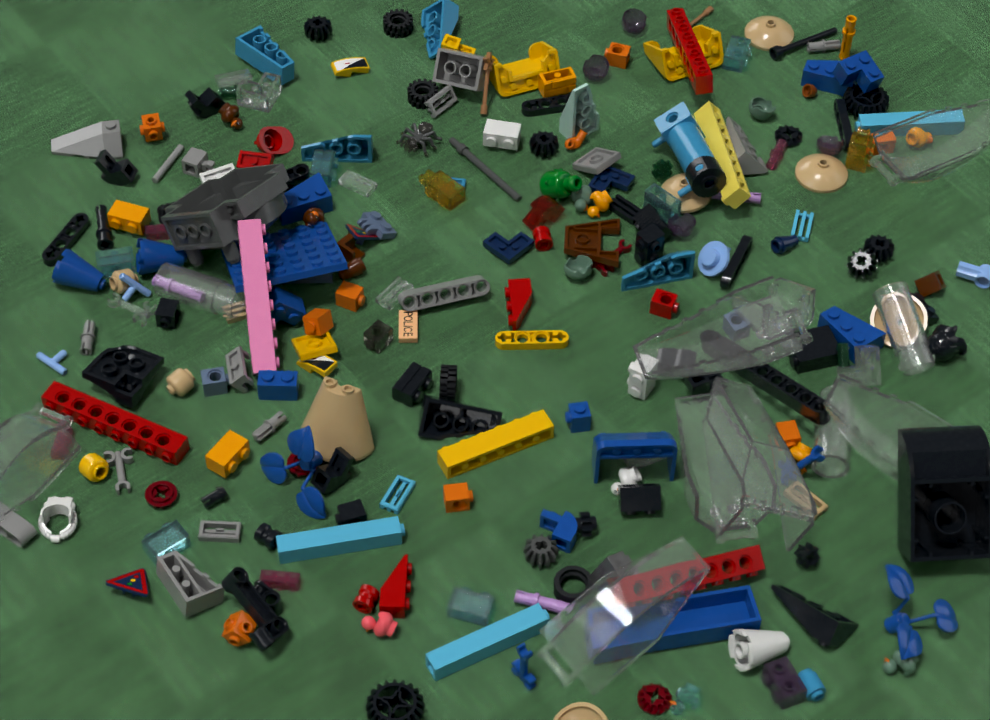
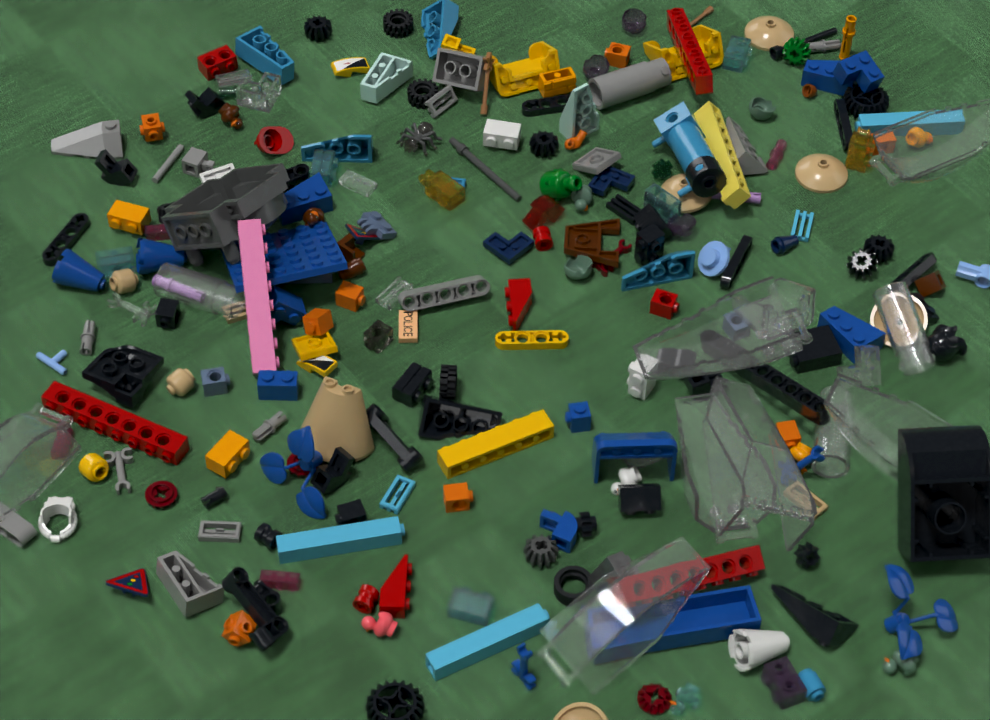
black pin [95,205,114,251] -> none
light blue piece [119,273,152,302] -> none
clear light blue brick [141,520,191,566] -> none
light grey hinge [225,346,254,393] -> none
red tile [236,150,275,168] -> none
lavender pin [514,589,578,618] -> none
light orange animal [587,189,613,218] -> none
black gear [775,124,802,146] -> none
hair [816,135,845,156] -> none
clear green pin [835,342,851,367] -> none
none -> red brick [197,45,238,81]
none -> light aqua wedge [360,52,413,104]
none -> black piece [366,403,424,472]
none -> light grey piece [588,58,672,110]
none -> green gear [782,36,812,66]
none -> black beam [885,252,937,295]

